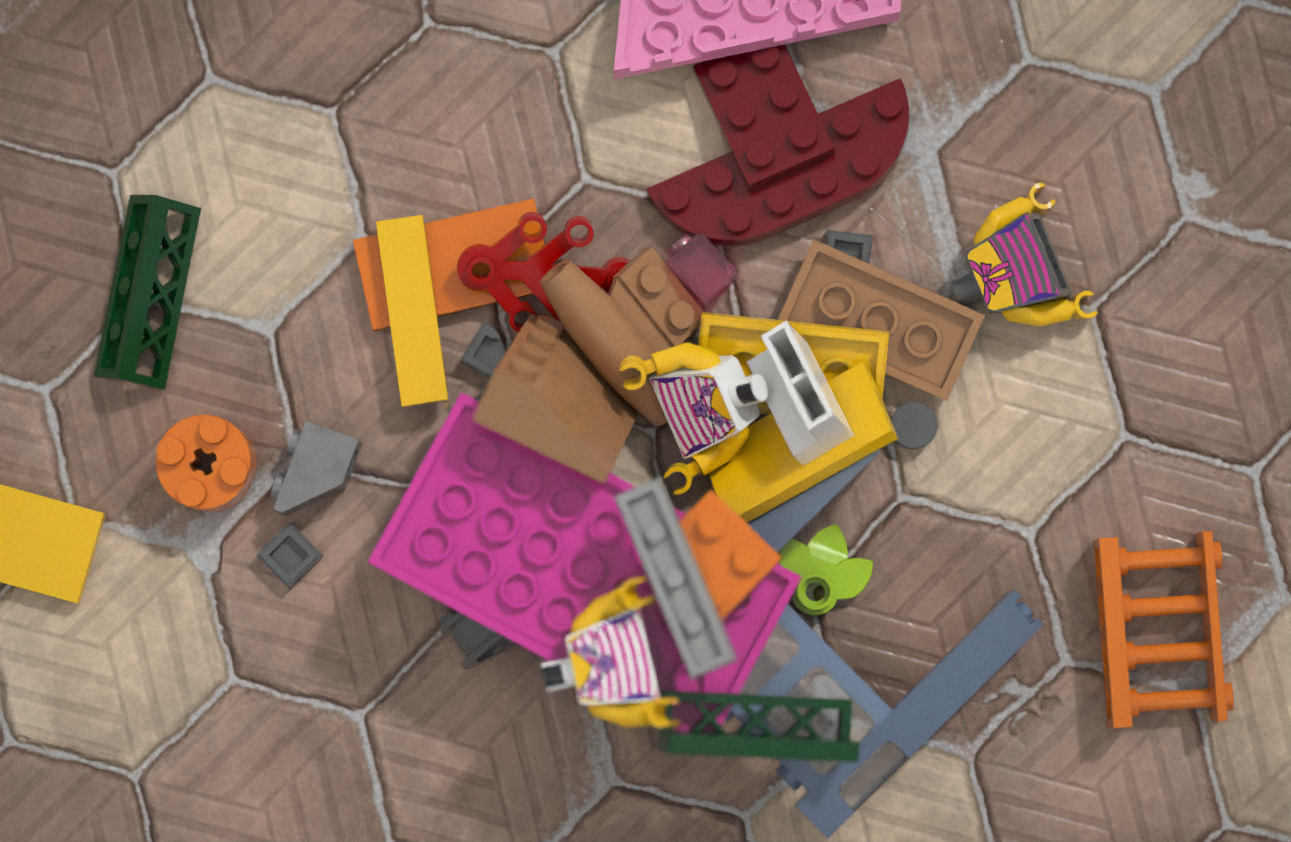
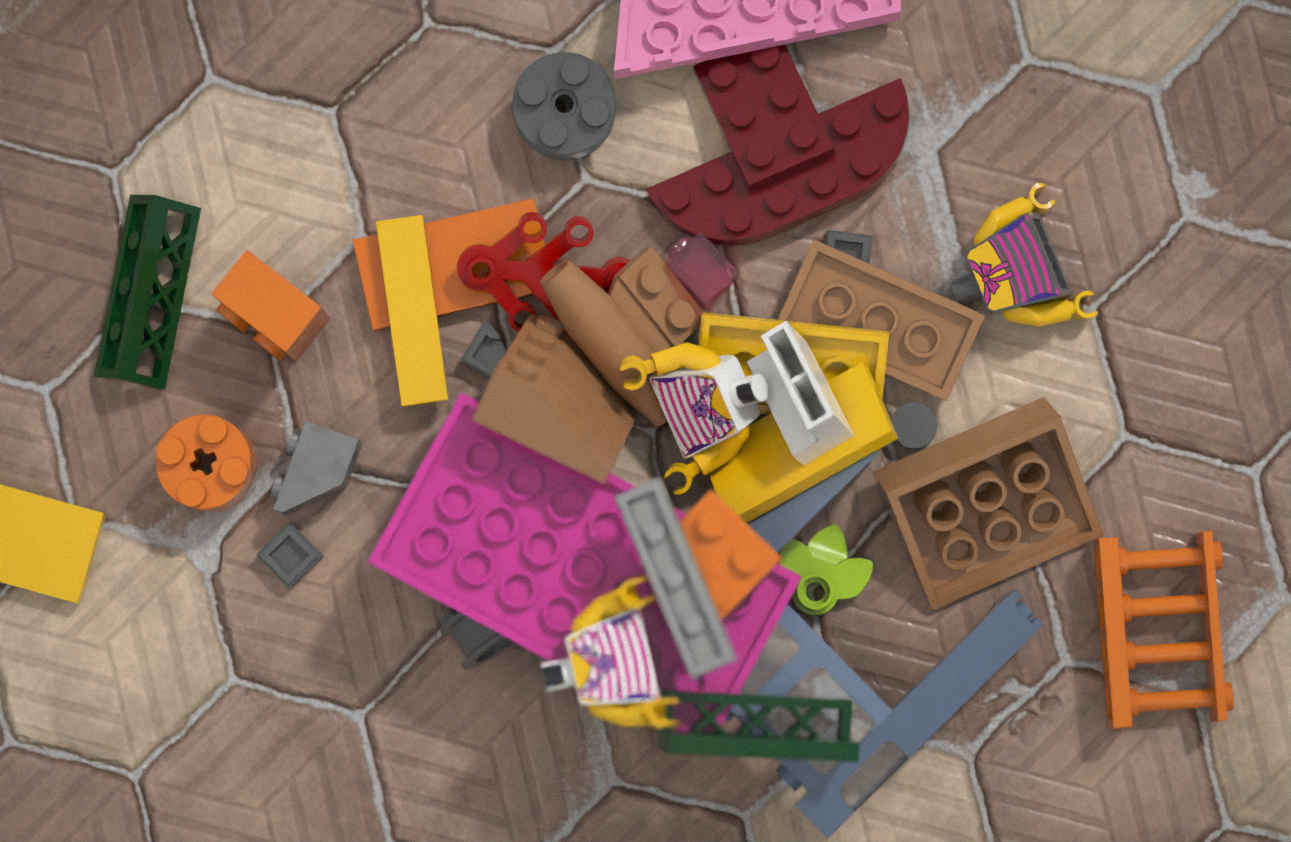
none -> orange brick [211,249,331,362]
none -> dark grey wheel [513,52,616,160]
none -> medium nougat slope [872,397,1104,611]

